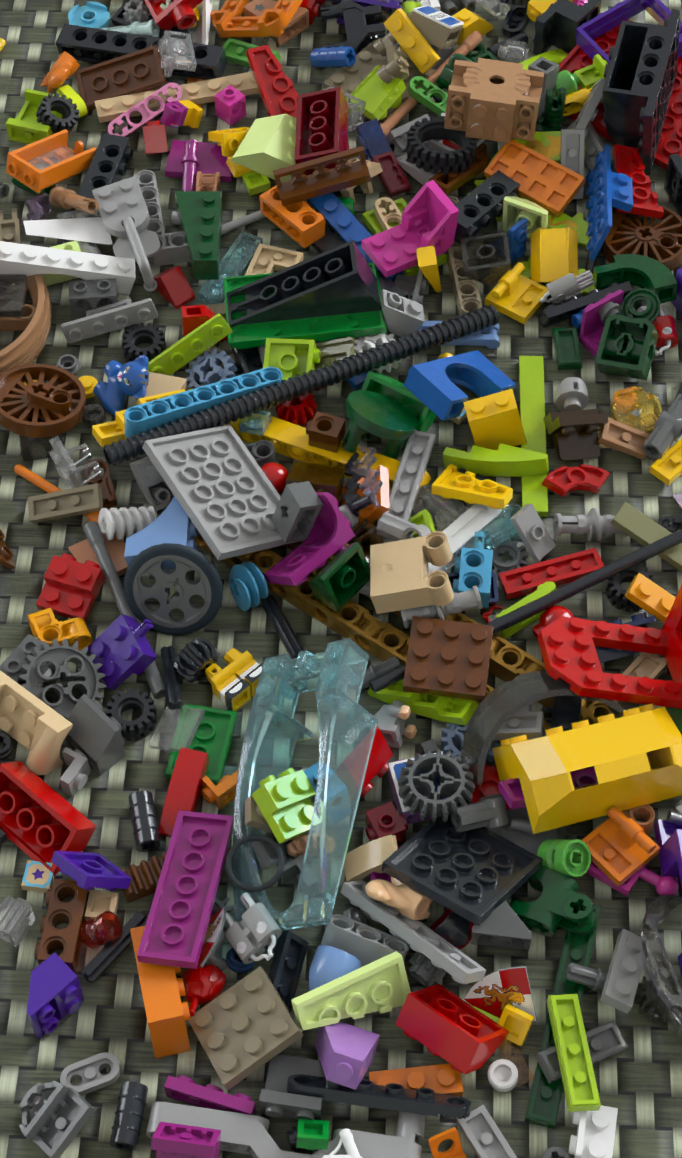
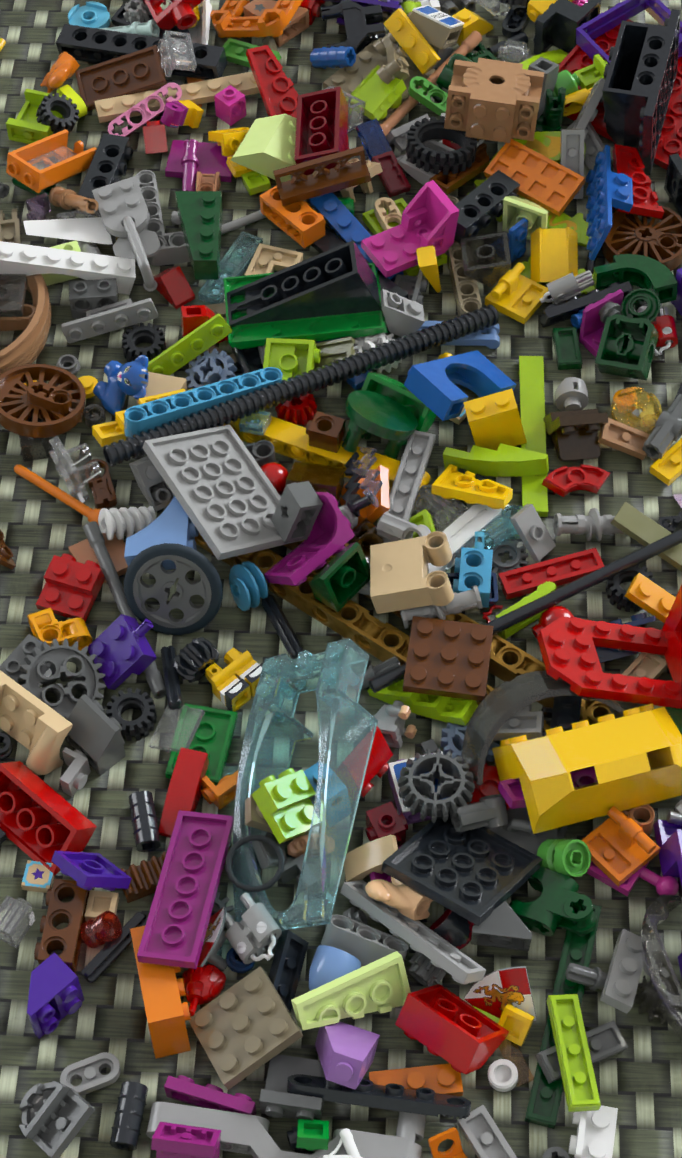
dark tan plate [28,483,103,524] -> none

